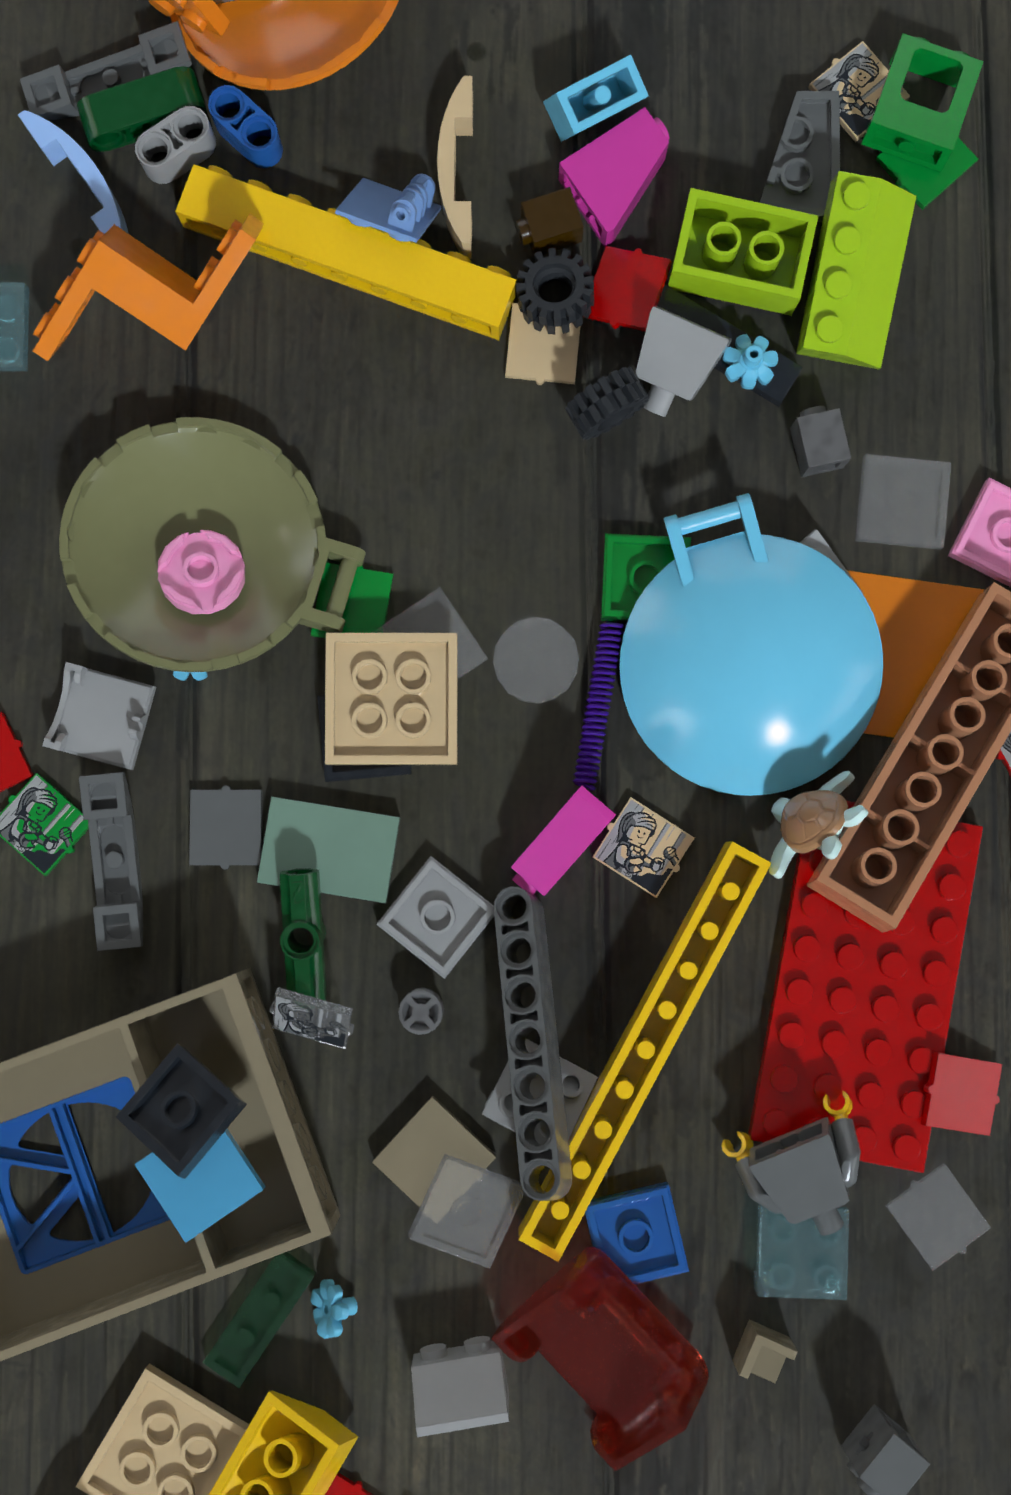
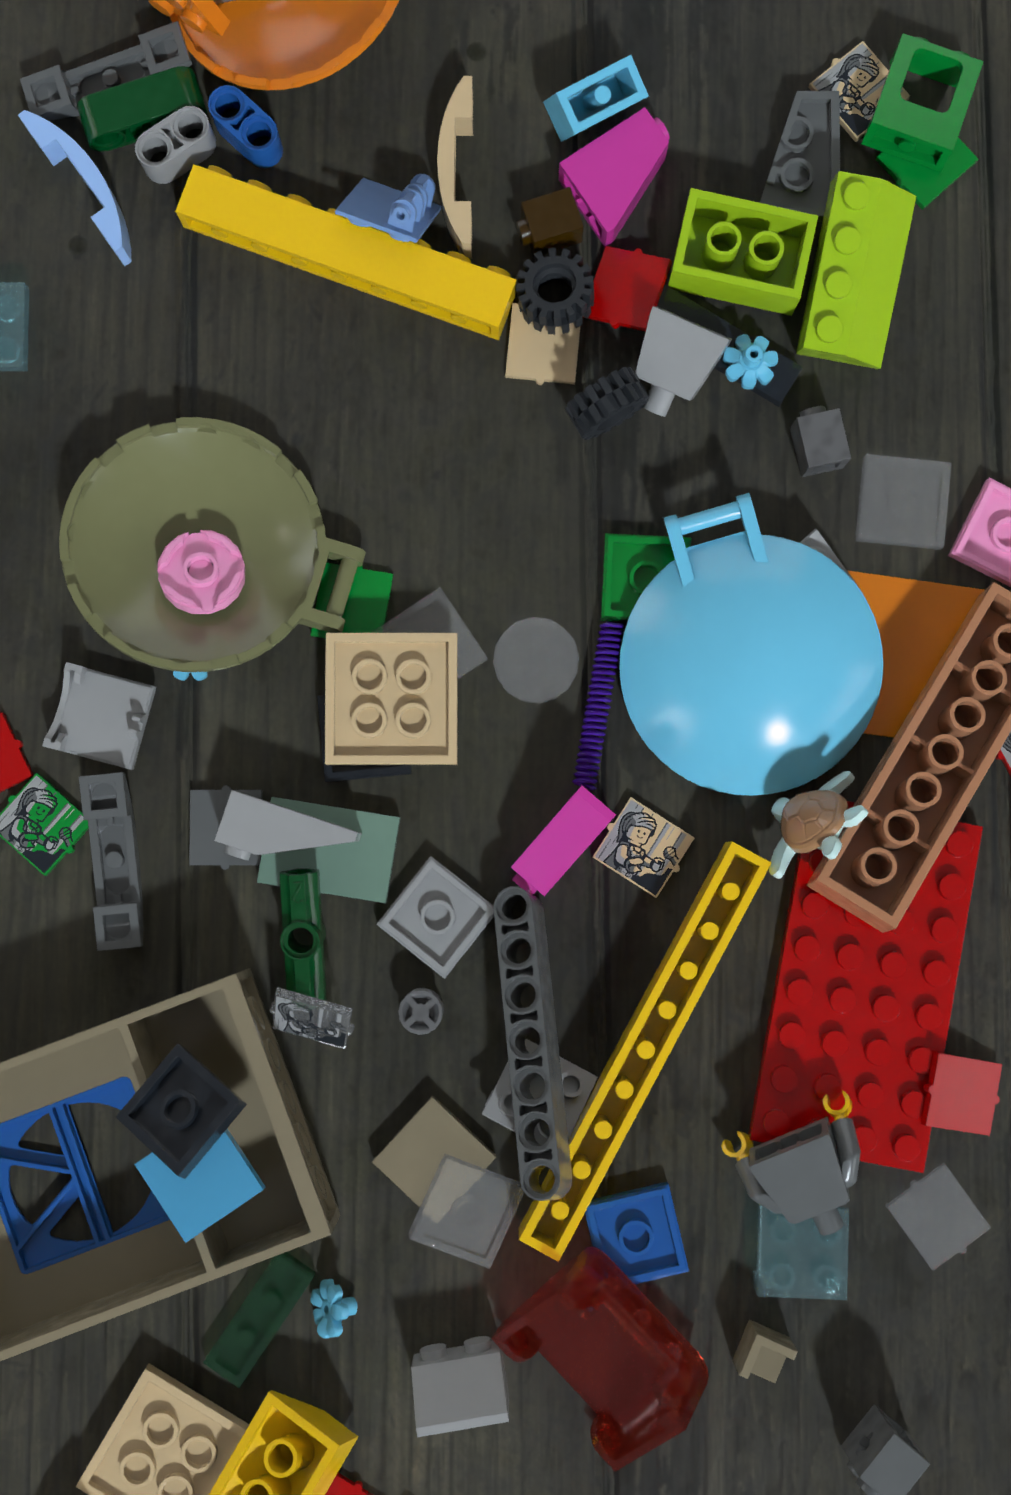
orange bracket [32,213,264,361] -> none
none -> light grey slope [214,790,362,861]

